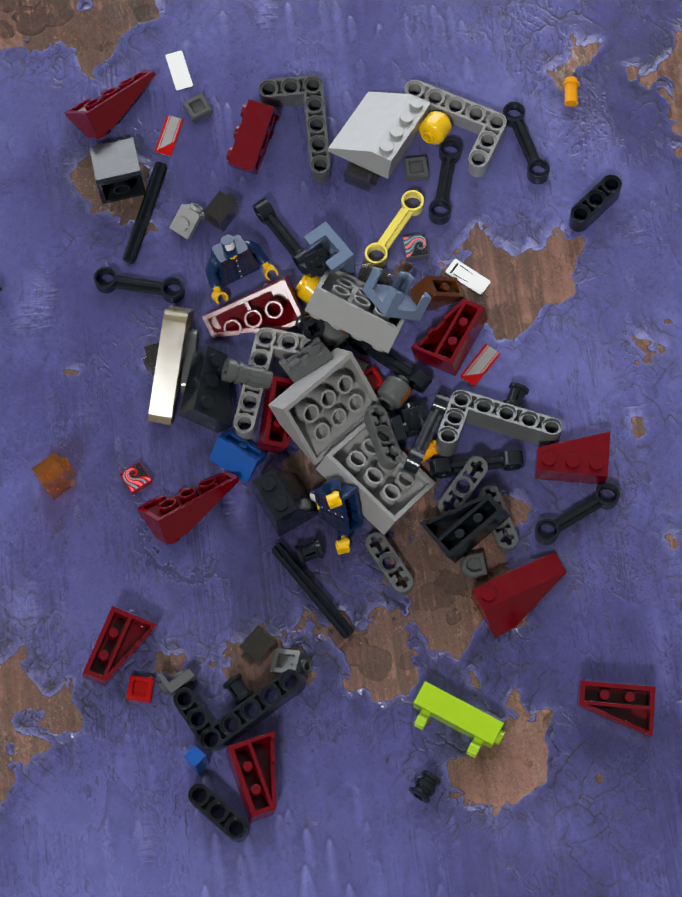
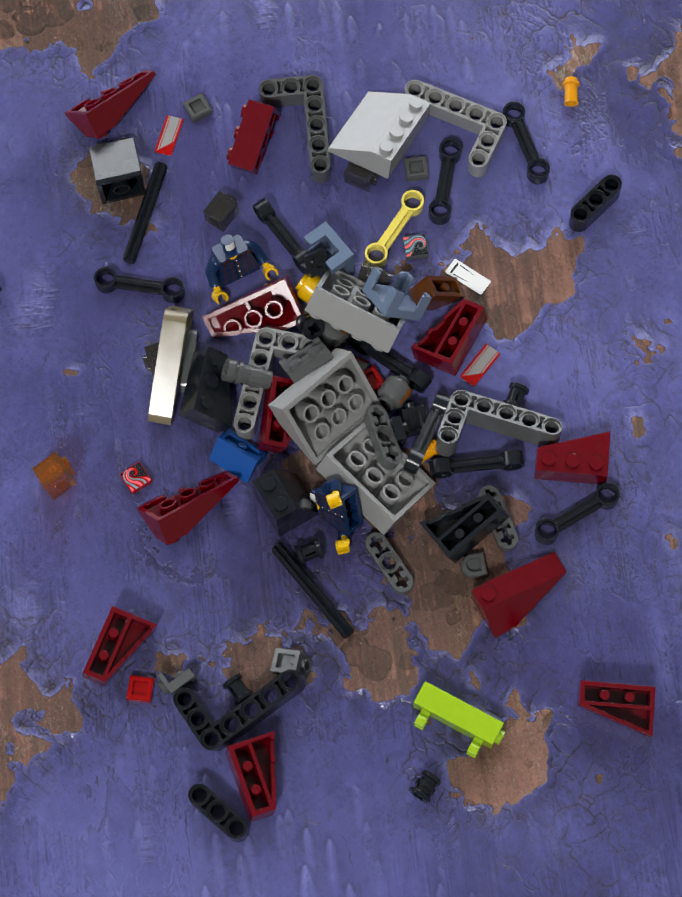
white sticker [165,51,193,90] -> none
light grey bracket [169,203,208,239] -> none
blue piece [184,745,210,775] -> none
clear smoke brick [239,625,278,667] -> none
yellow head [419,111,452,145] -> none
dark grey beam [438,456,488,513] -> none

